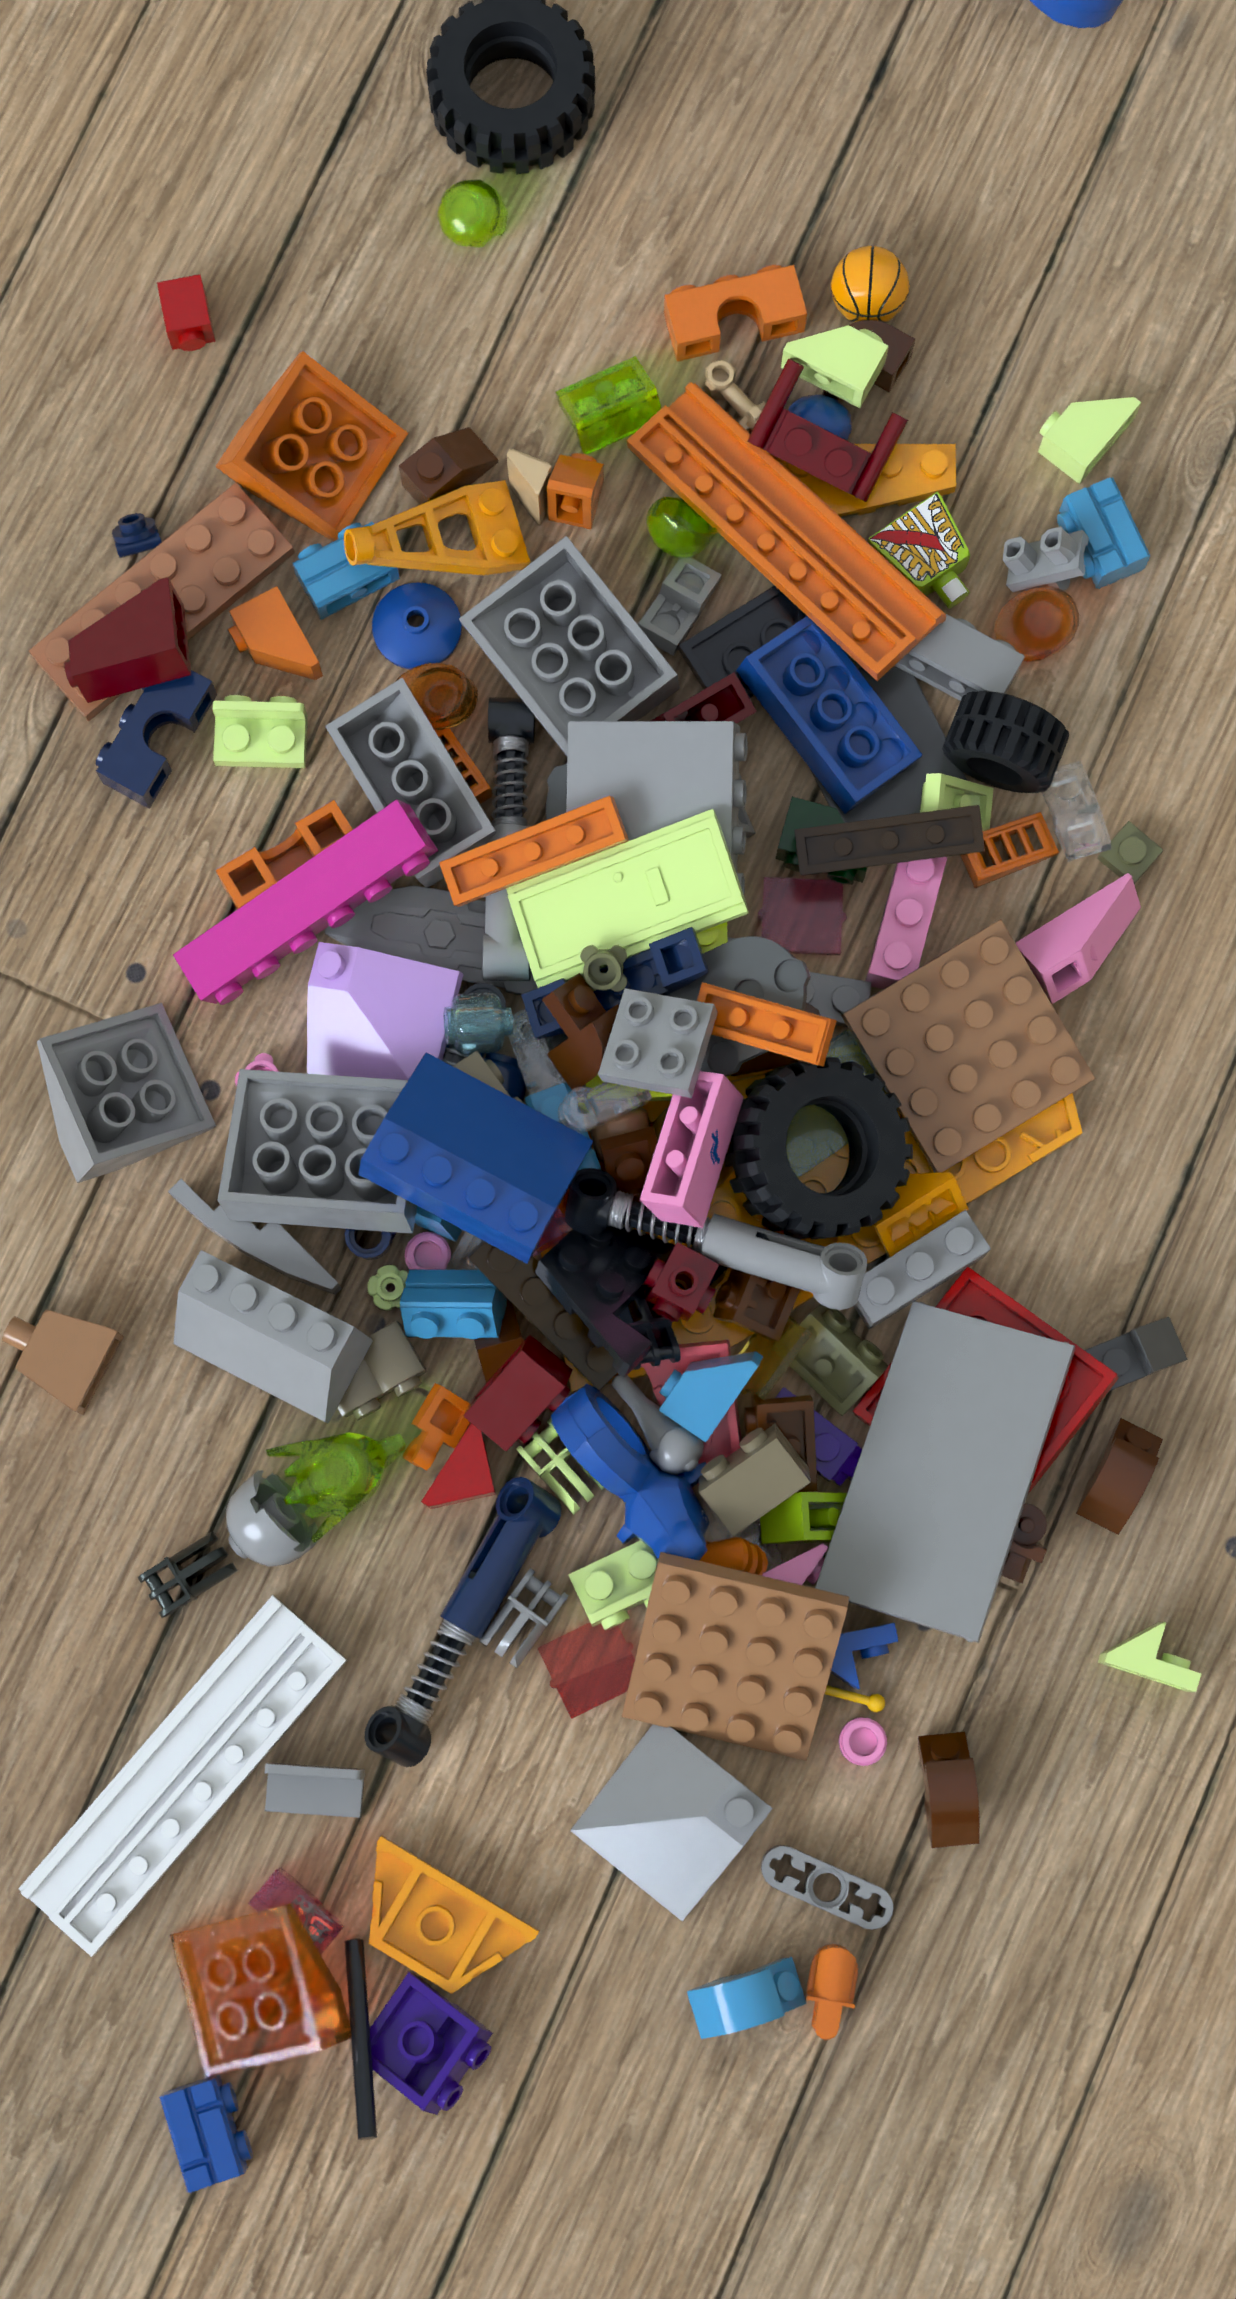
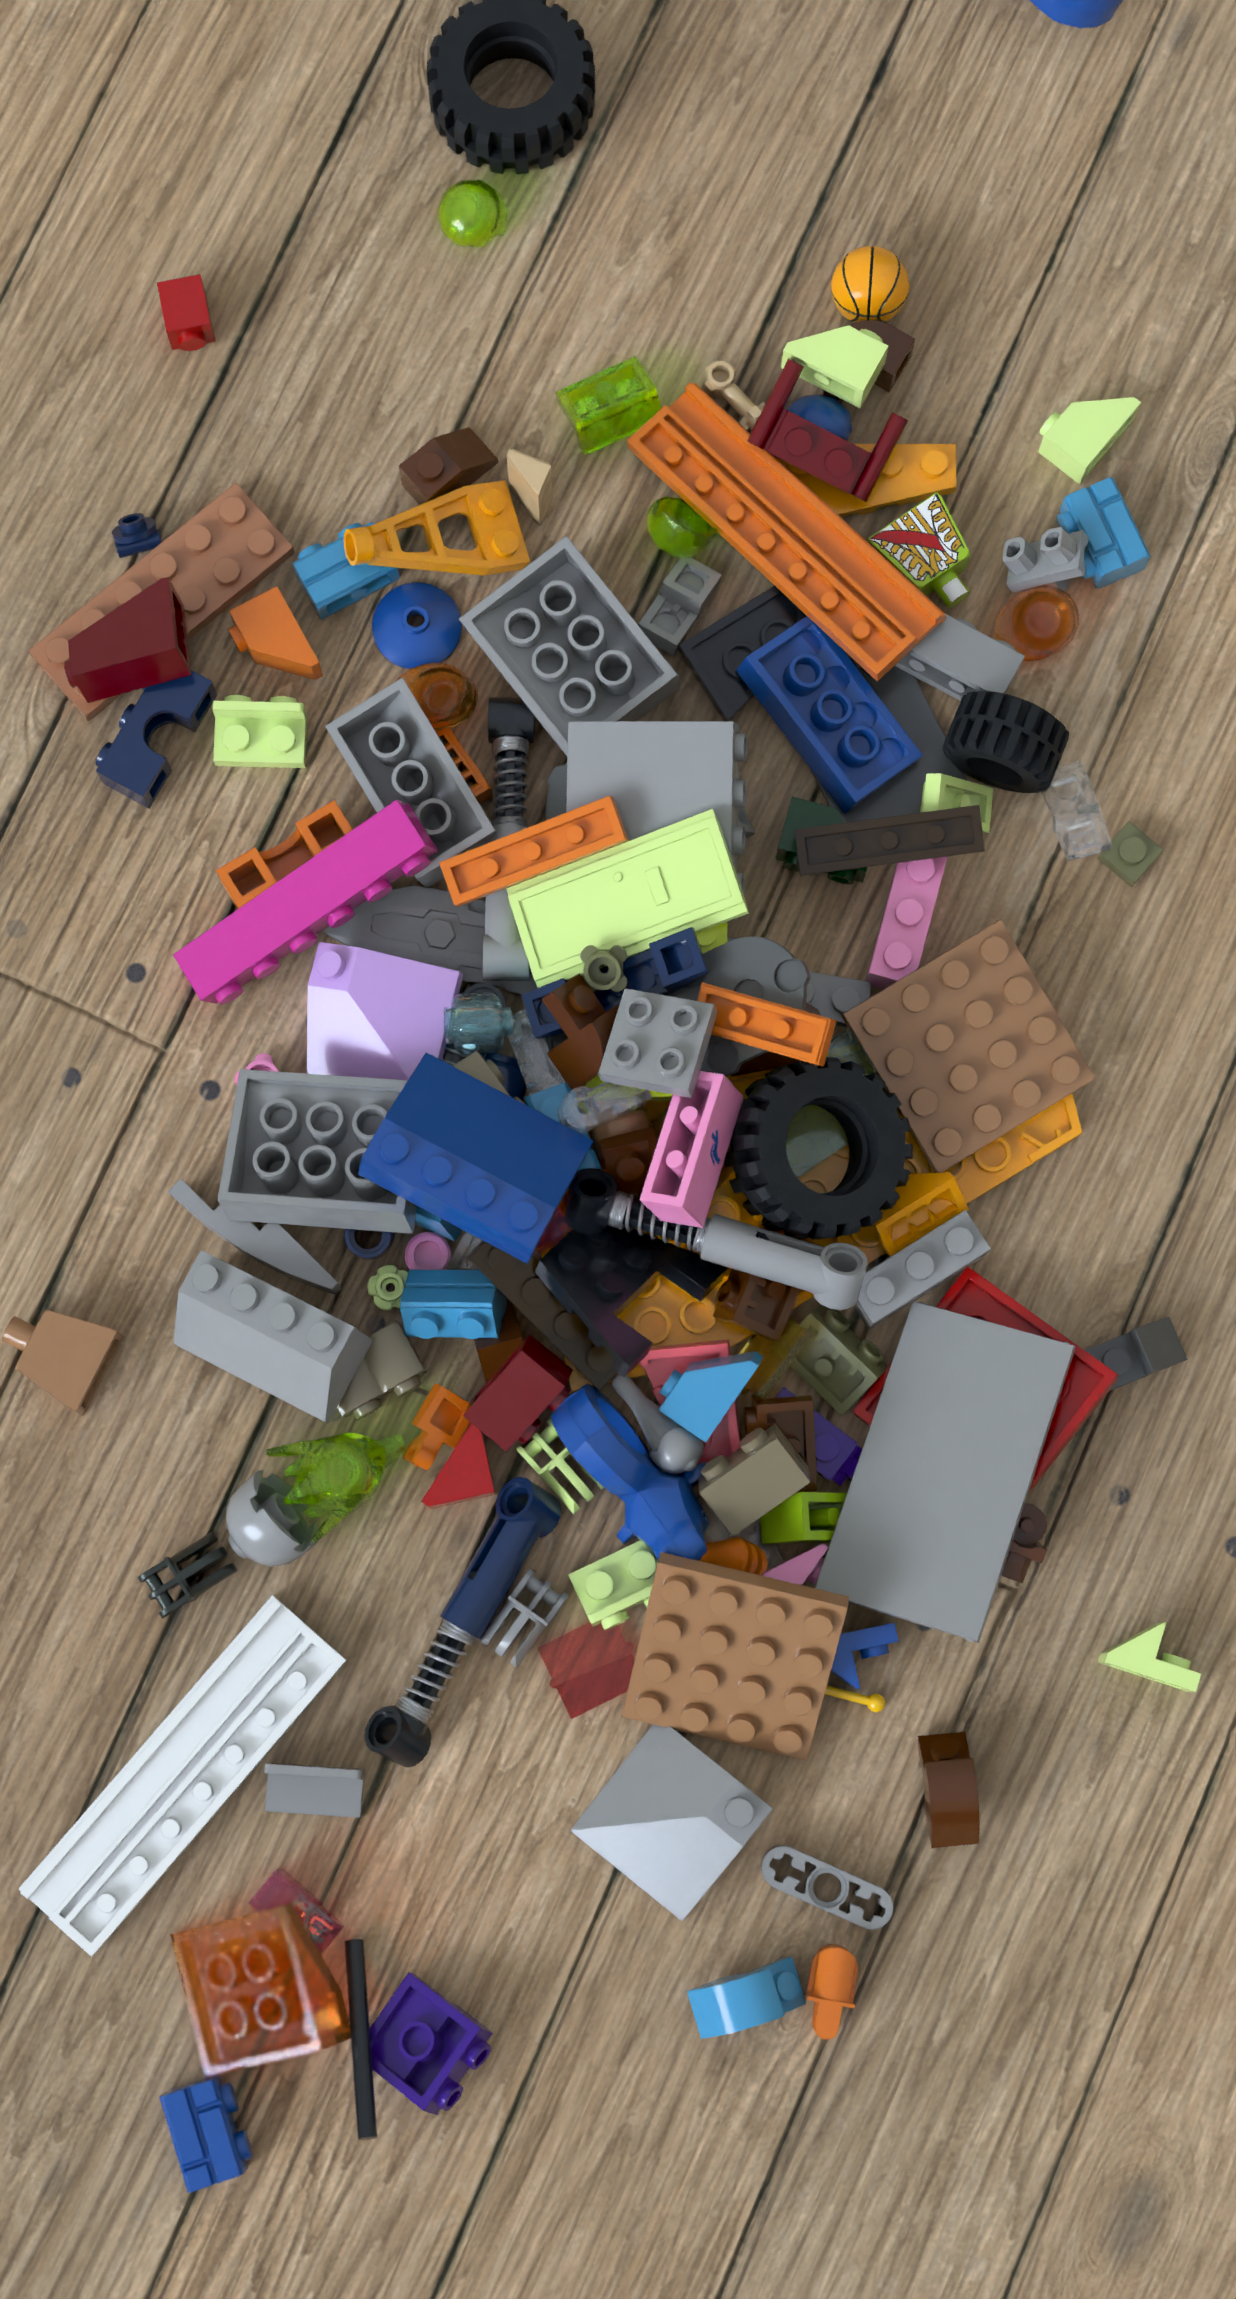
light grey slope [37,1003,216,1183] -> none
orange slope [215,351,408,542] -> none
light orange wing [369,1835,540,1994] -> none
orange slope [547,453,604,530] -> none
black arm [617,1287,680,1370] -> none
dark red brick [644,1242,719,1322] -> none
dark red slope [651,672,757,724] -> none
orange arch [664,265,807,362] -> none
clear pink piece [758,877,847,956] -> none
bright pink tile [838,1717,887,1766] -> none
orange slope [960,812,1059,888] -> none
bright pink slope [1016,873,1141,1004] -> none
reddish brown brick [1076,1418,1163,1535] -> none

